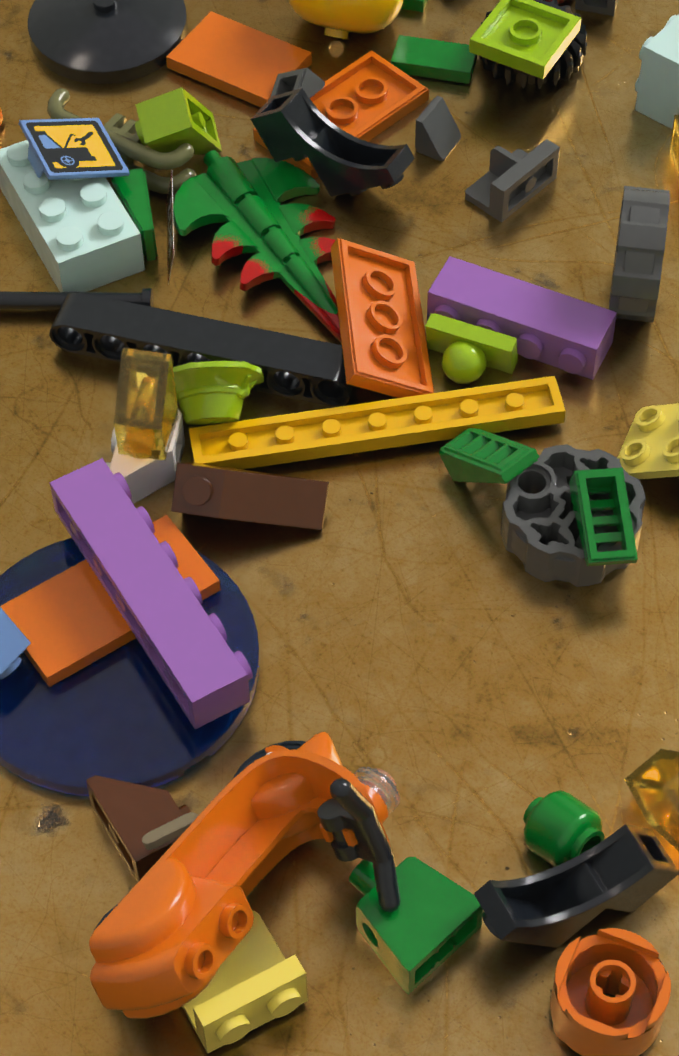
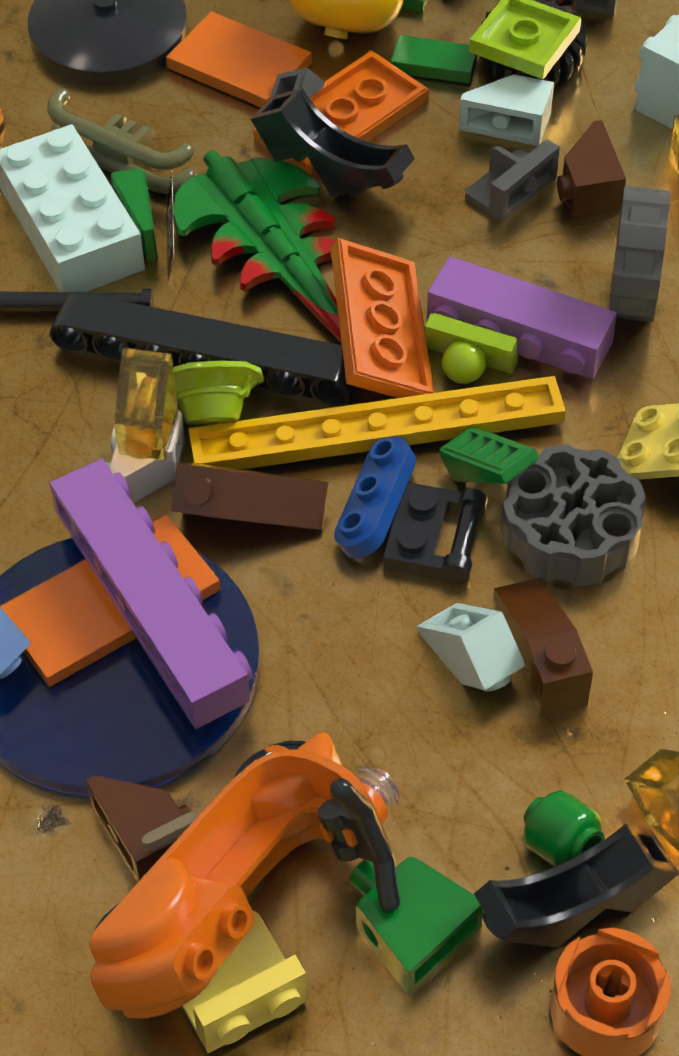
piece [18,118,130,180] -> none
lime slope [135,87,222,155] -> none
dark grey slope [415,96,461,161] -> none
green slope [569,467,638,567] -> none
none -> blue plate [334,437,416,558]
none -> black plate [383,482,488,582]
none -> light aqua slope [416,603,526,691]
none -> light aqua slope [459,74,554,146]
none -> reddish brown slope [494,578,593,716]
none -> reddish brown slope [557,120,626,218]

